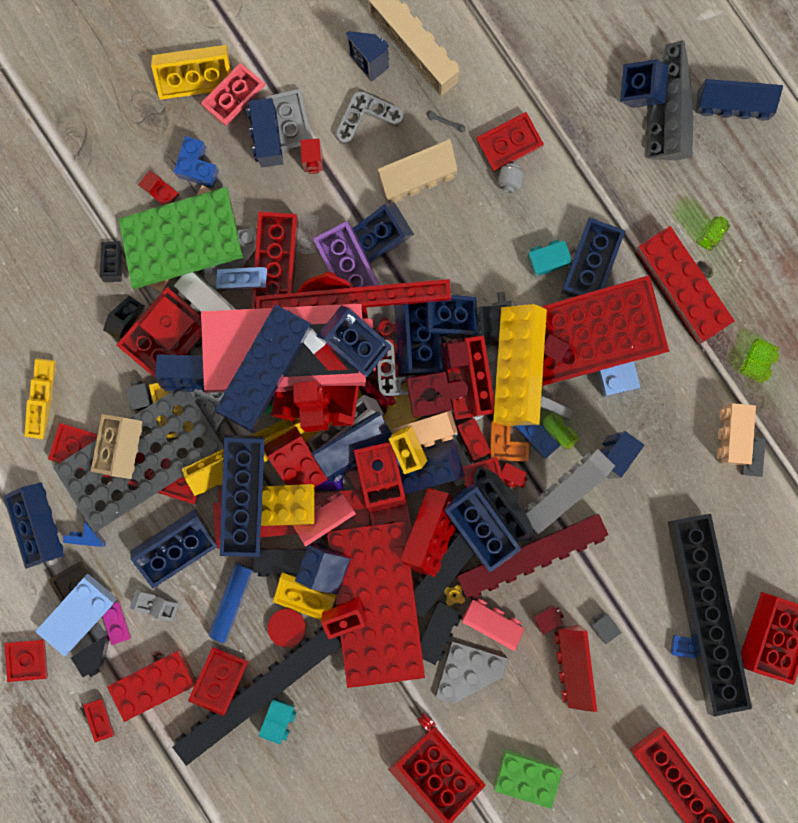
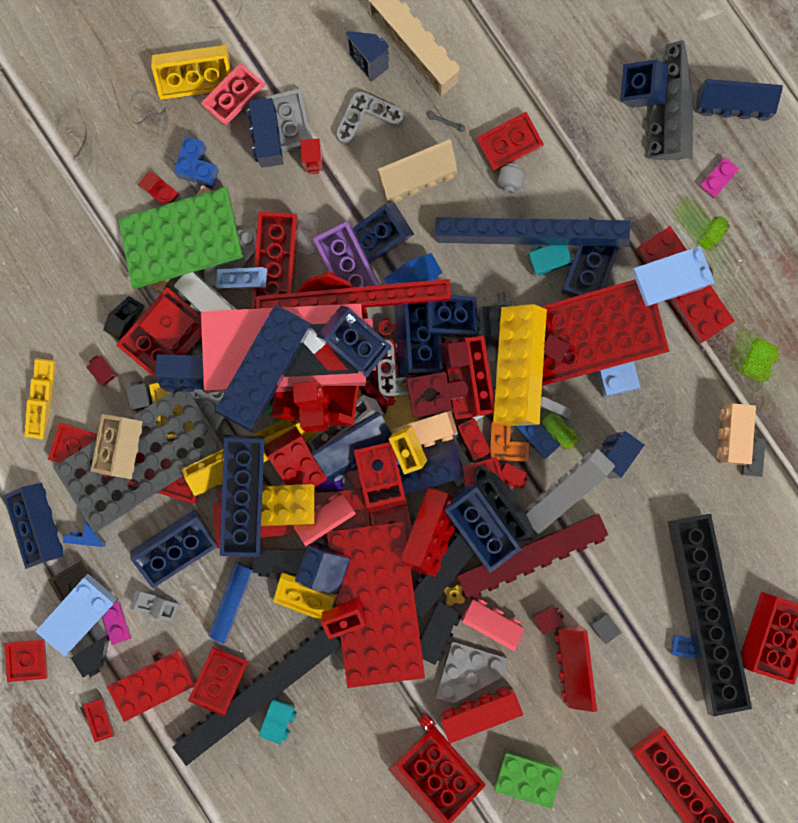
black slope [100,241,122,282] -> none
red tile [268,608,306,647] -> none
none -> dark red brick [86,355,119,386]
none -> blue brick [384,253,442,284]
none -> dark blue brick [434,217,630,247]
none -> red brick [440,686,523,744]
none -> light blue slope [632,247,715,306]
none -> dark pink plate [699,157,739,199]

